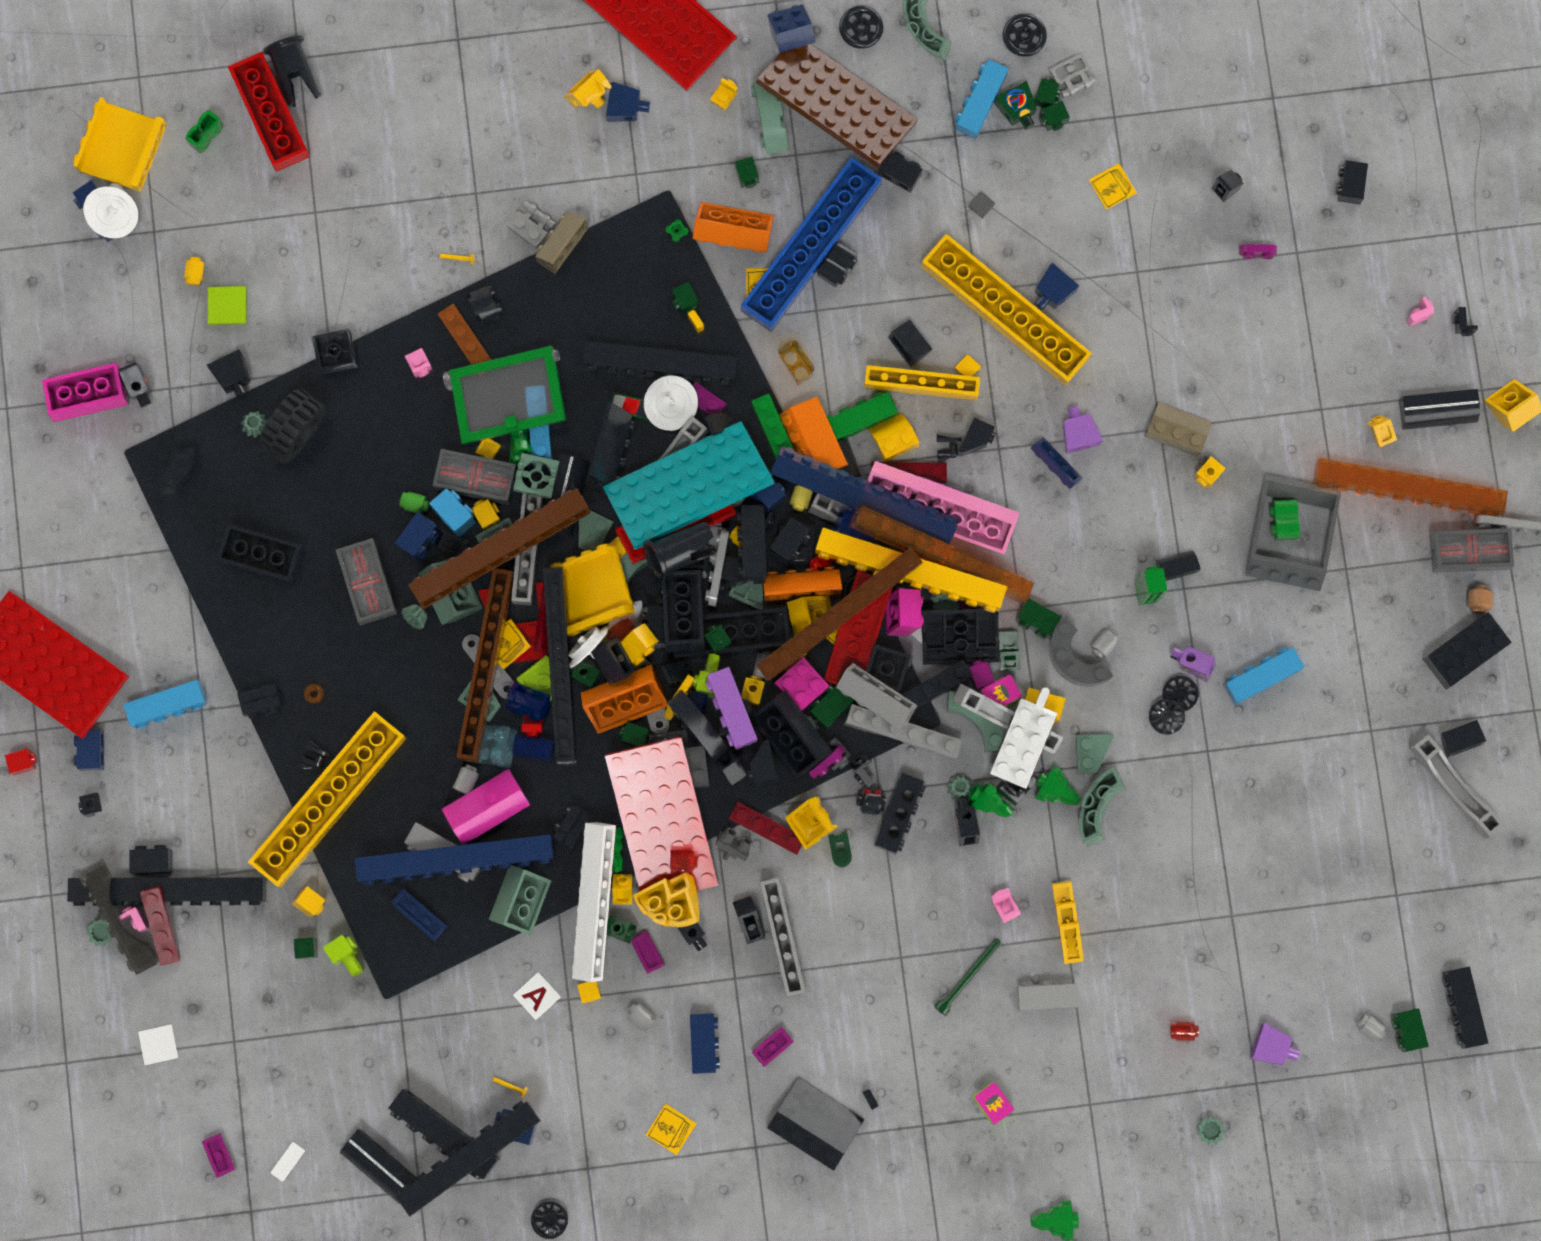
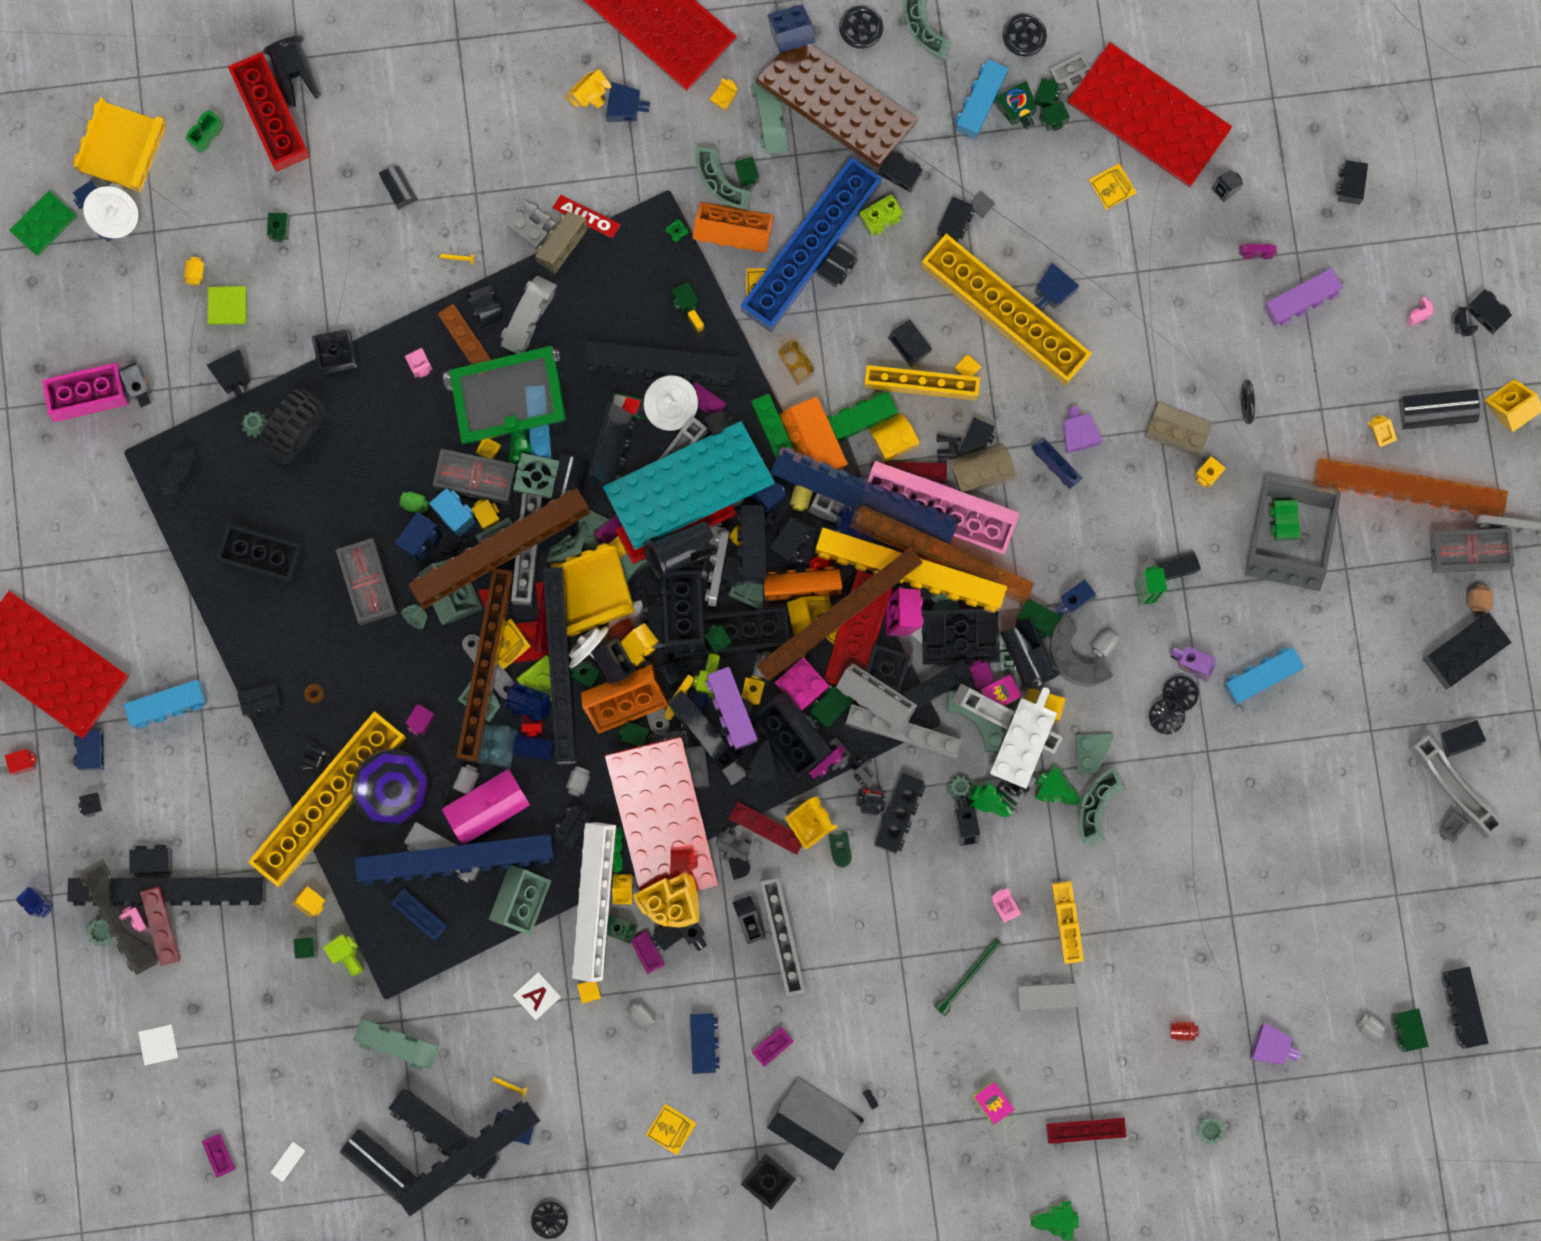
none -> green plate [9,190,77,257]
none -> clear blue brick [16,887,53,918]
none -> dark green brick [267,213,290,242]
none -> dish [351,748,429,826]
none -> sand green brick [353,1018,439,1070]
none -> black brick [379,166,418,210]
none -> magenta brick [405,704,436,736]
none -> light grey brick [501,276,557,354]
none -> sand green wing [546,524,588,565]
none -> red sticker [552,194,621,238]
none -> light grey brick [566,767,590,797]
none -> magenta tile [593,514,622,545]
none -> black brick [652,925,683,952]
none -> sand green brick [695,147,752,211]
none -> black tile [729,858,750,880]
none -> black brick [741,1153,796,1210]
none -> lime brick [859,194,903,236]
none -> black brick [936,197,975,243]
none -> dark tan slope [948,443,1016,494]
none -> black piece [999,617,1061,691]
none -> dark red plate [1046,1118,1127,1144]
none -> dark blue torso [1054,579,1097,616]
none -> red plate [1067,42,1233,188]
none -> black plate [1241,379,1255,425]
none -> medium lavender brick [1263,268,1343,327]
none -> dark grey bracket [1439,810,1470,844]
none -> black brick [1466,289,1512,335]

